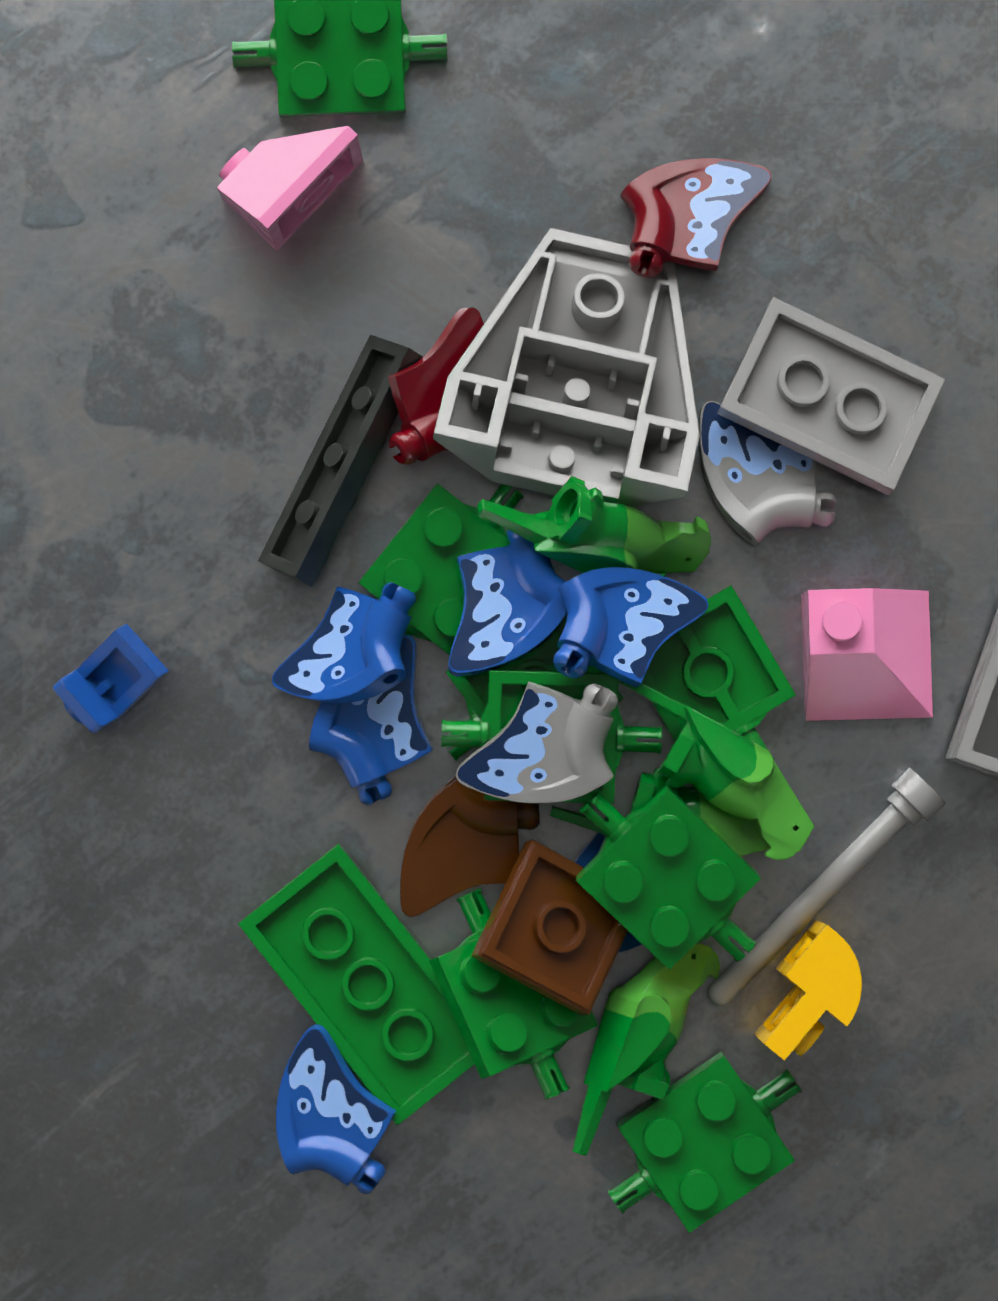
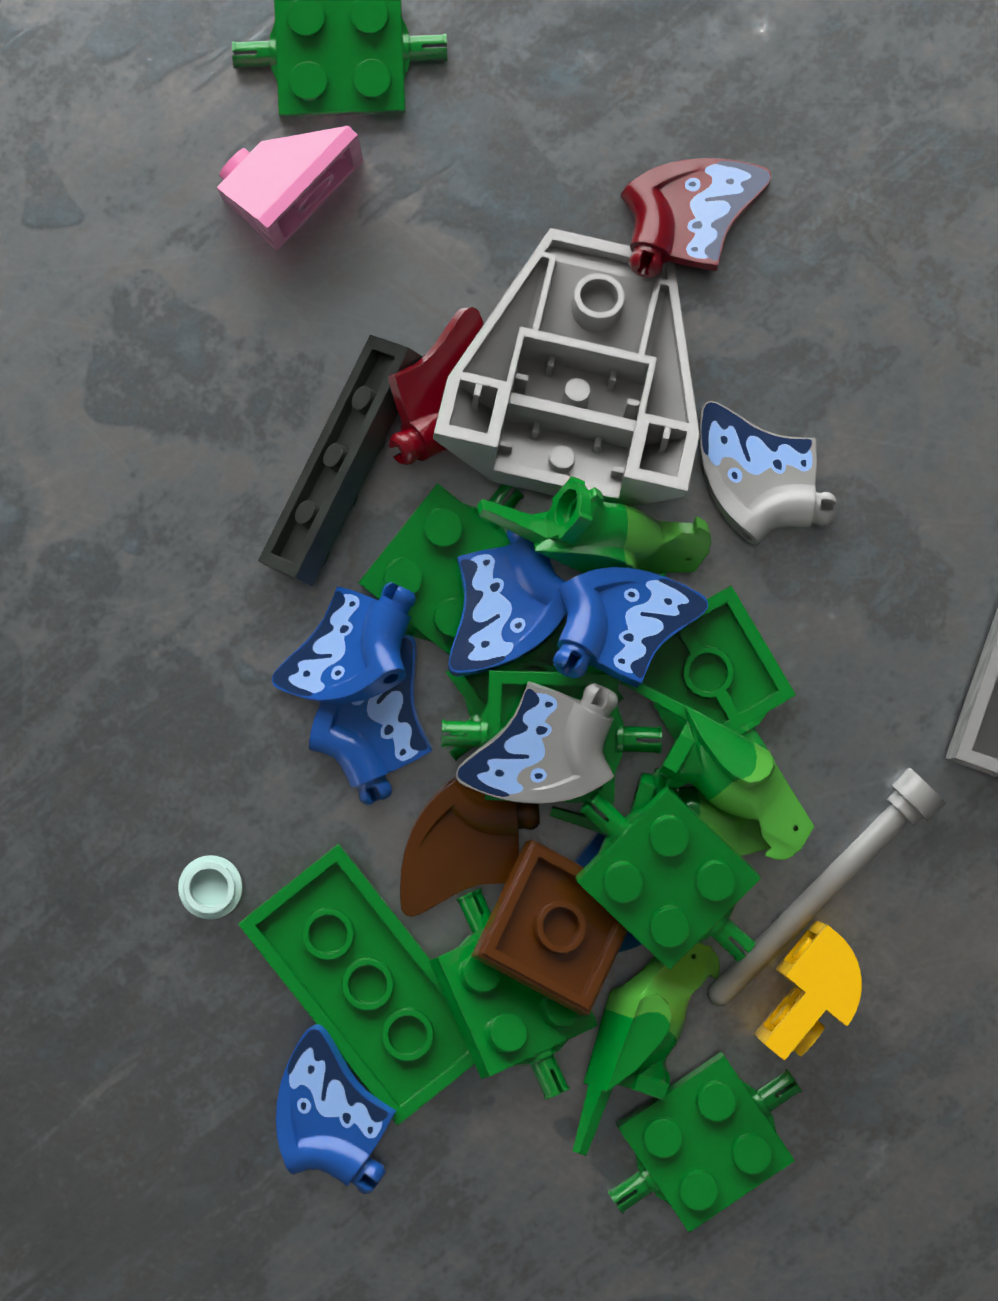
blue bracket [53,623,169,734] -> none
light grey plate [717,297,945,496] -> none
bright pink slope [801,588,933,721] -> none
none -> light aqua plate [178,855,243,919]

